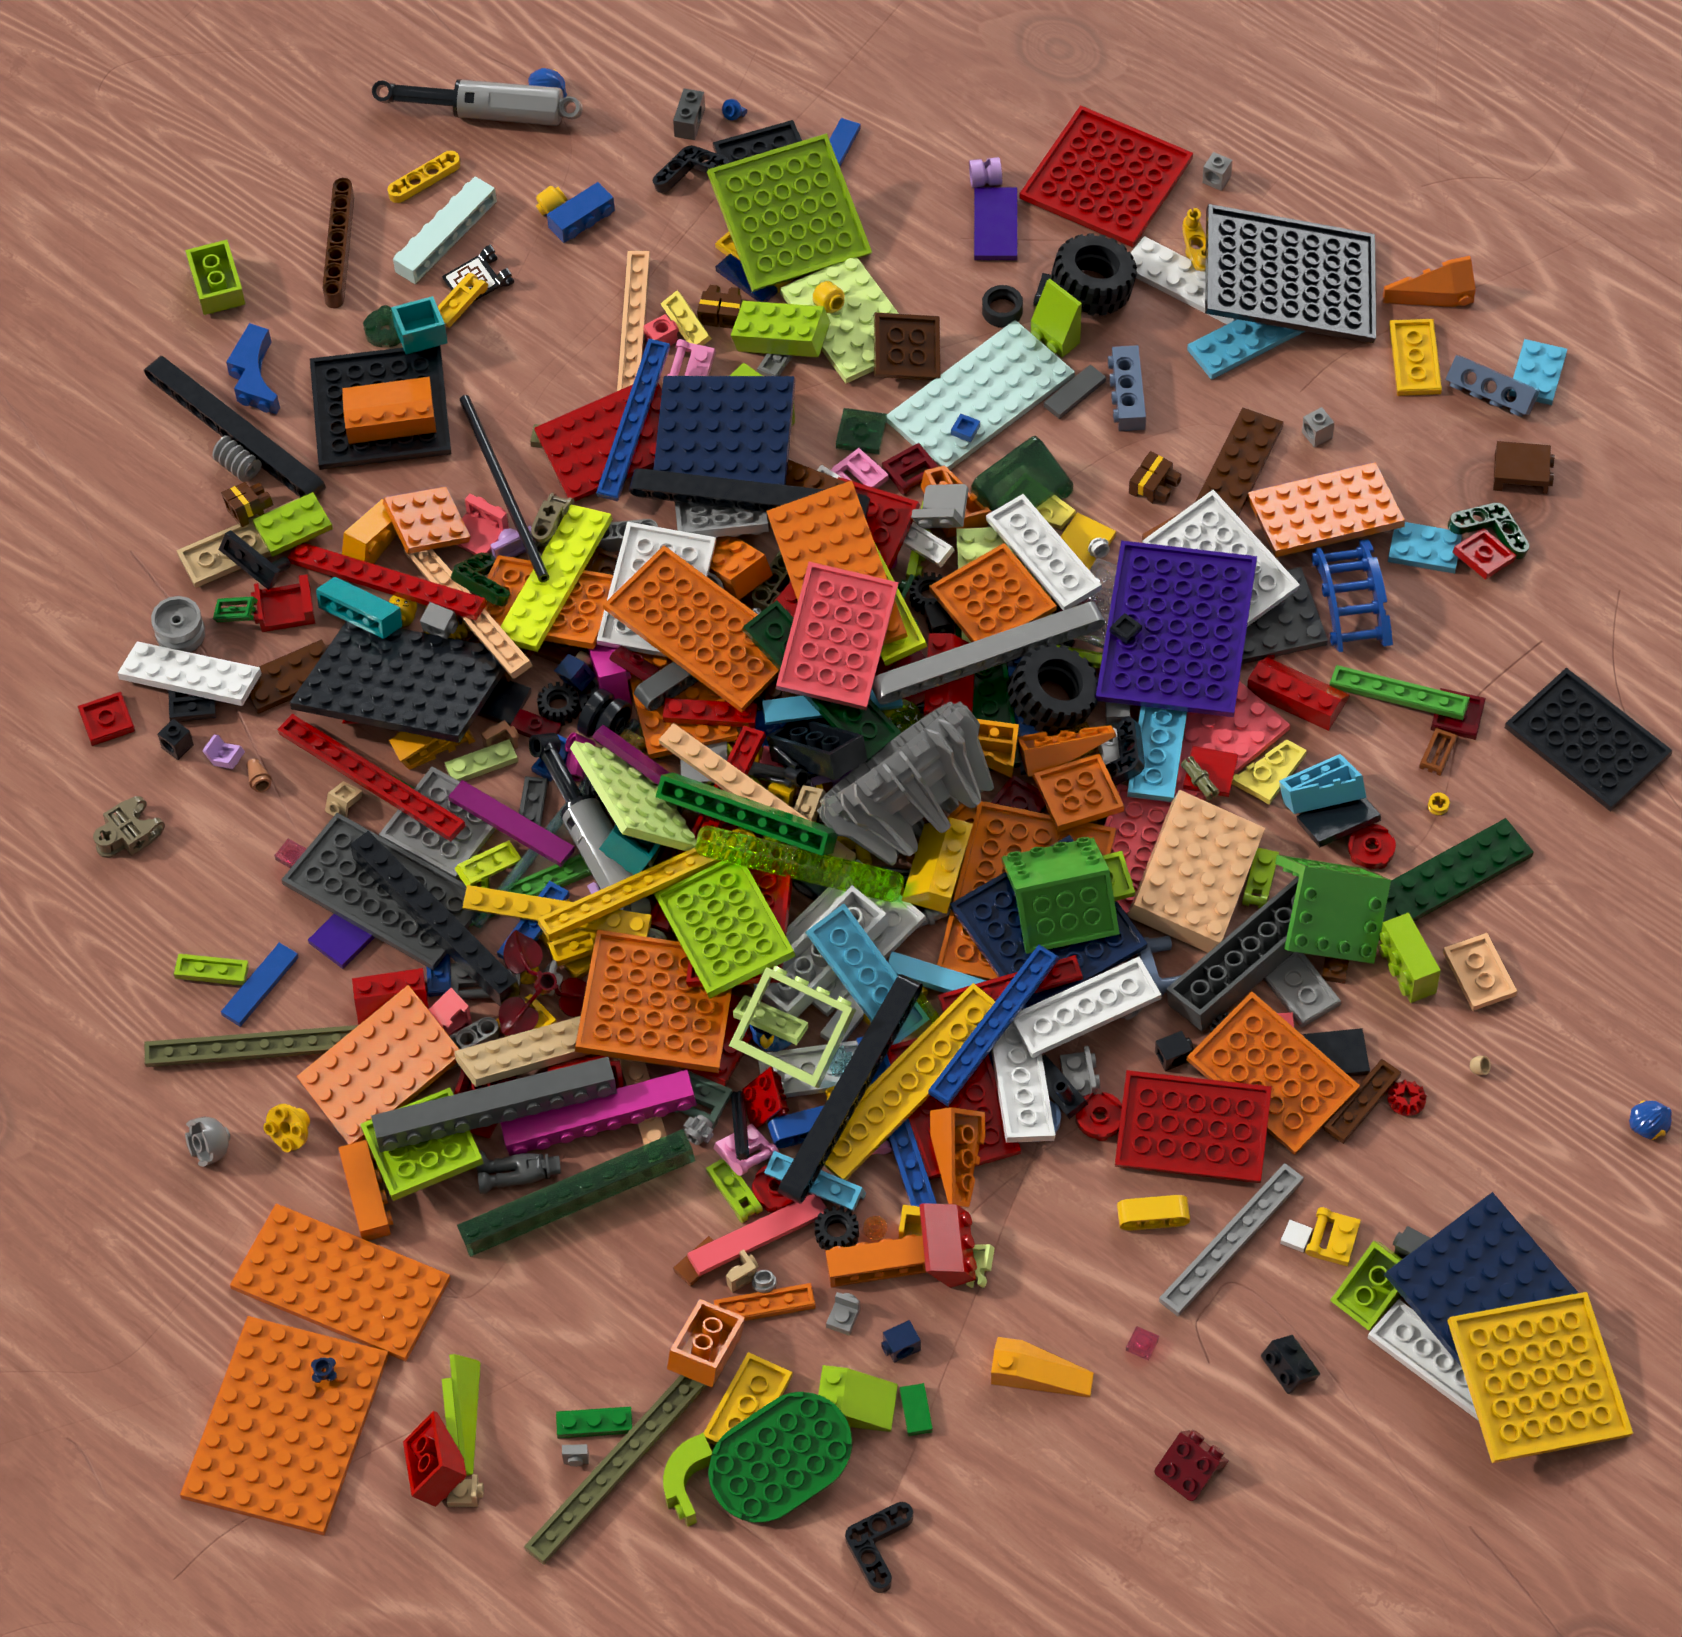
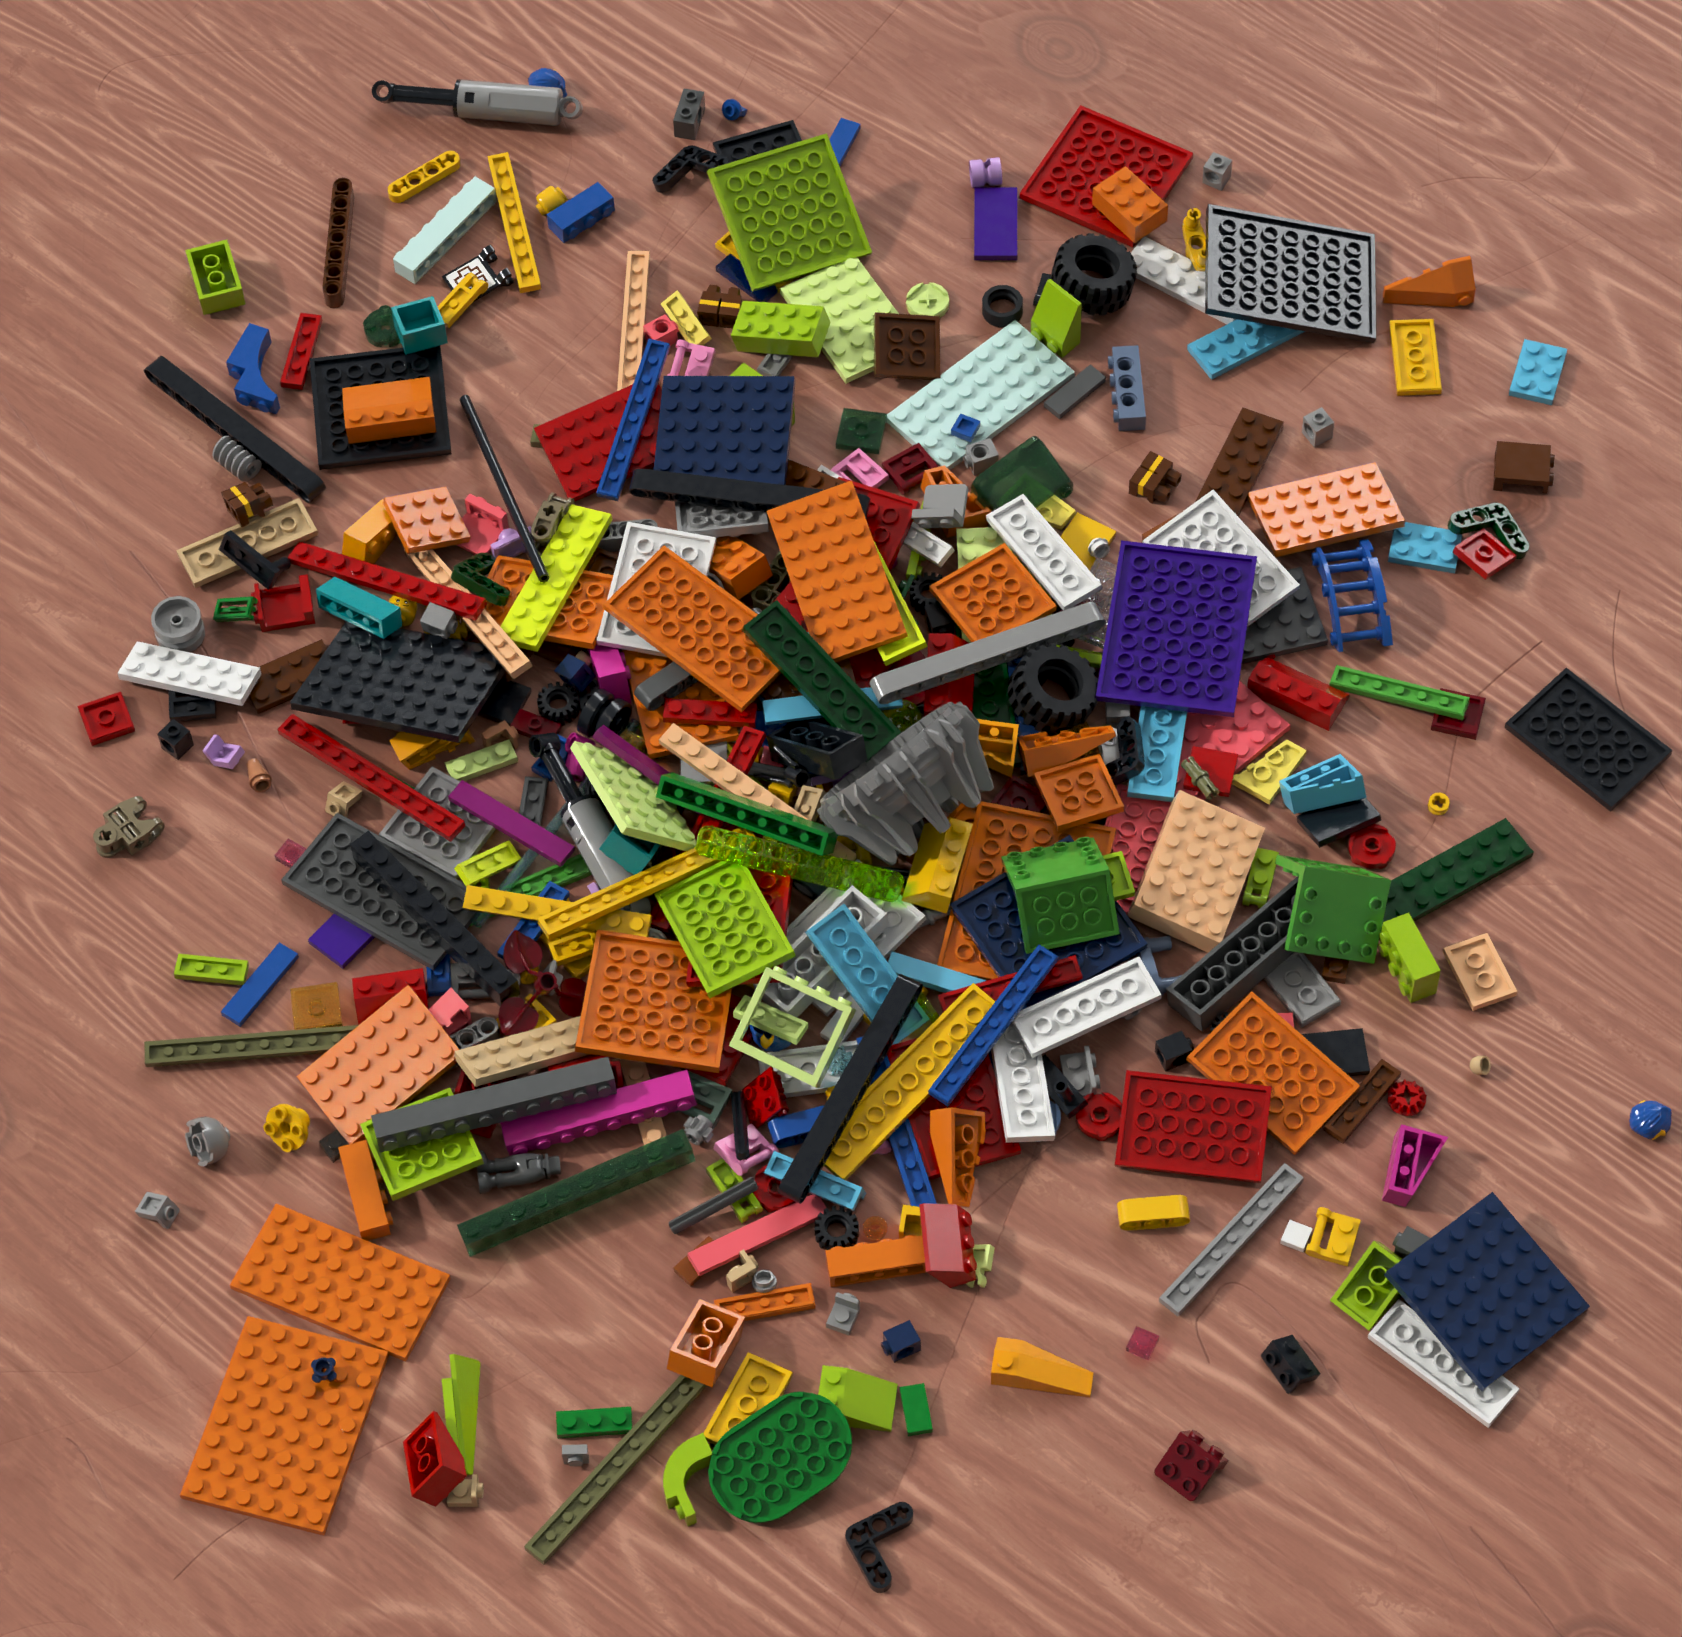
lime plate [252,492,333,557] -> none
dark red plate [609,646,660,681] -> none
coral plate [776,562,899,710] -> none
yellow head [813,281,845,313] -> none
black tile [1110,613,1142,644] -> none
dark orange tile [1419,728,1458,776] -> none
sand blue brick [1445,355,1540,417] -> none
yellow plate [1447,1292,1633,1463] -> none
none -> light grey bracket [135,1192,180,1229]
none -> red plate [280,313,323,390]
none -> clear yellow plate [290,982,343,1030]
none -> clear smoke plate [319,1130,349,1163]
none -> yellow plate [487,152,541,293]
none -> dark grey axle [669,1177,758,1234]
none -> yellowish green tile [906,282,949,318]
none -> light grey brick [963,438,999,476]
none -> orange brick [1092,166,1168,243]
none -> dark pink wedge [1382,1124,1448,1207]

